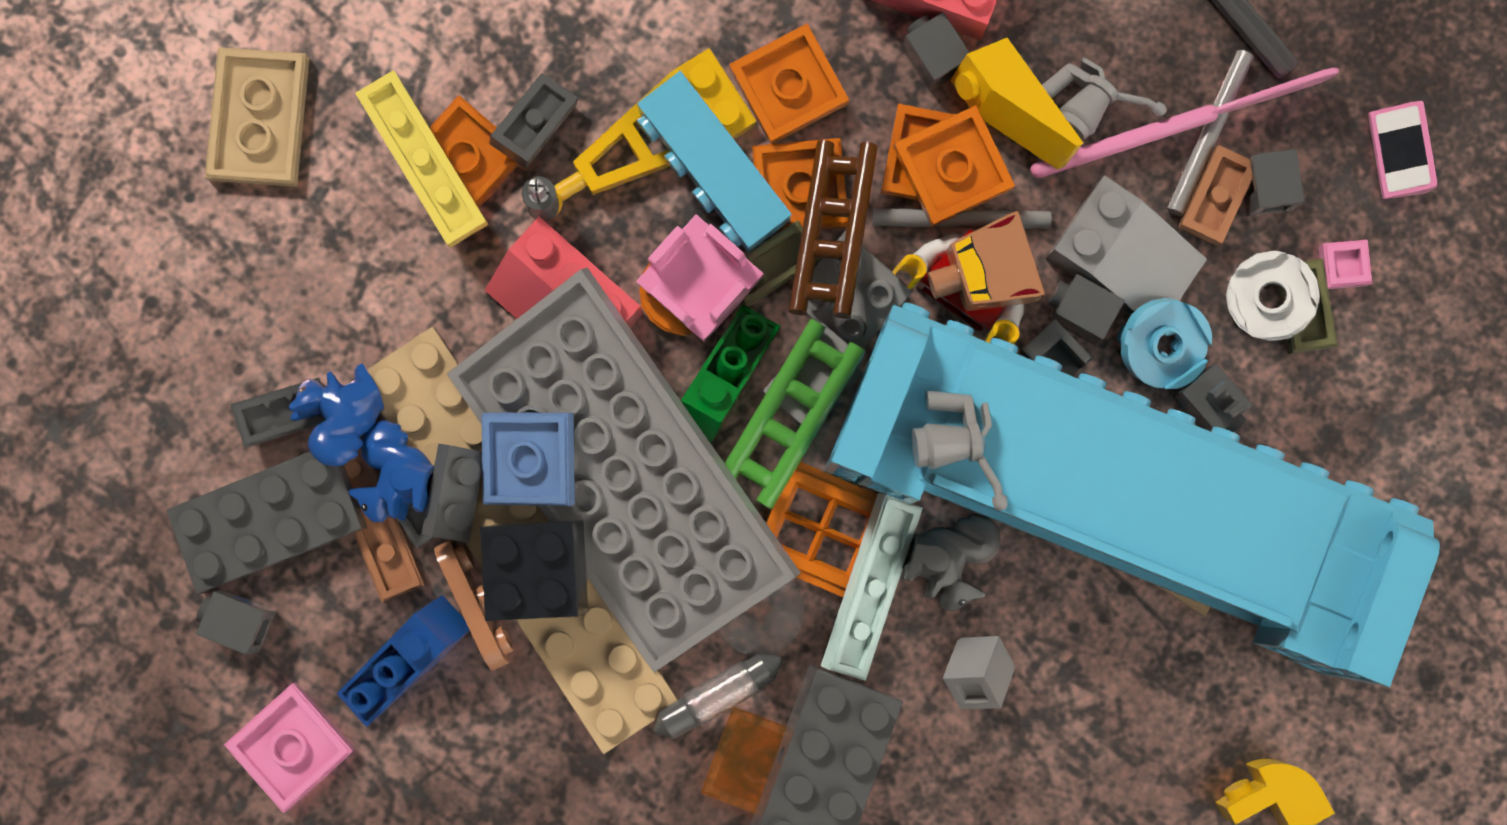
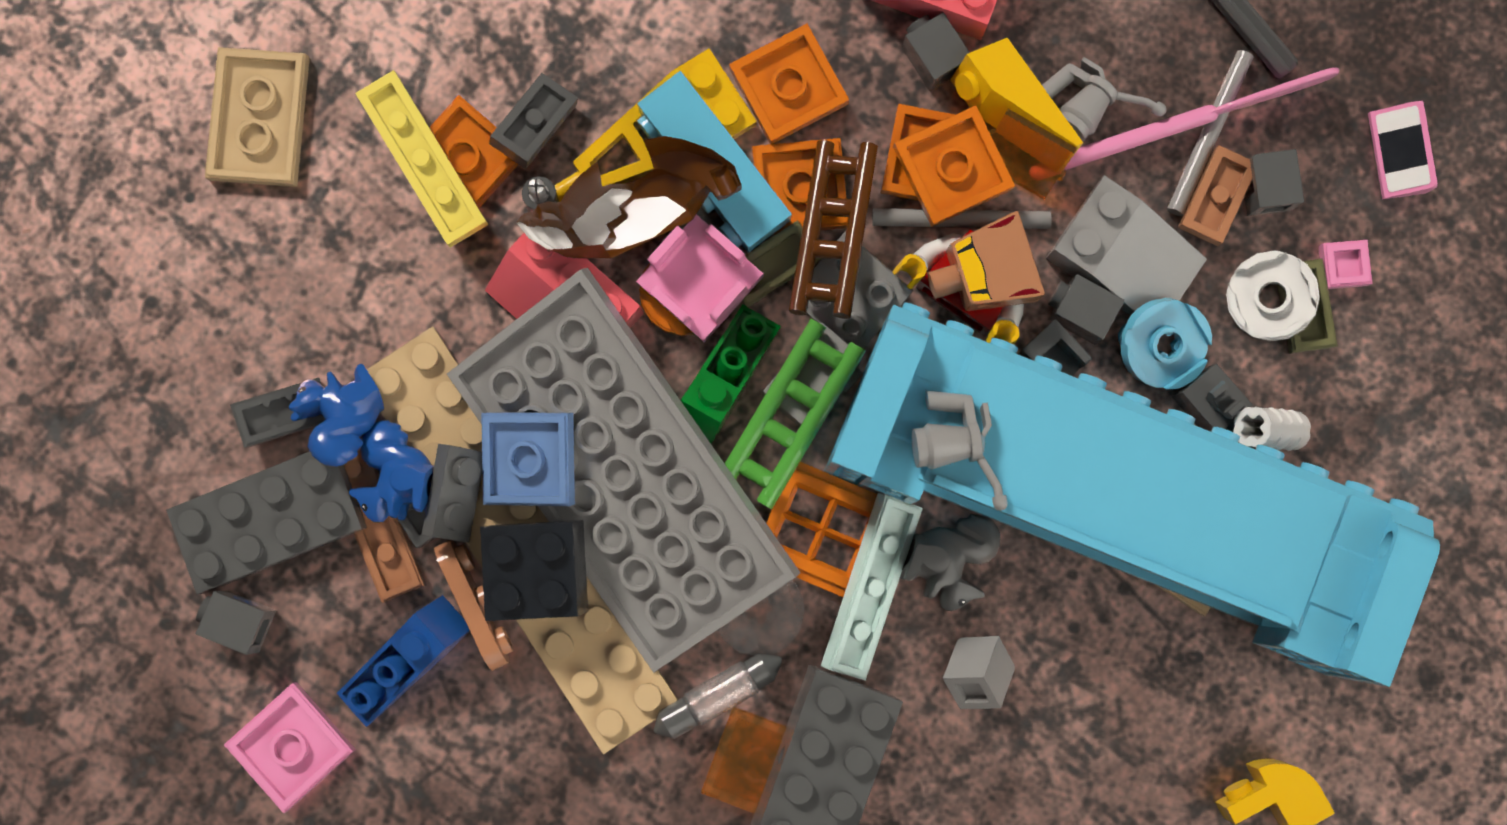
none -> reddish brown animal [516,136,742,259]
none -> clear orange piece [989,109,1077,200]
none -> white axle [1233,406,1311,451]

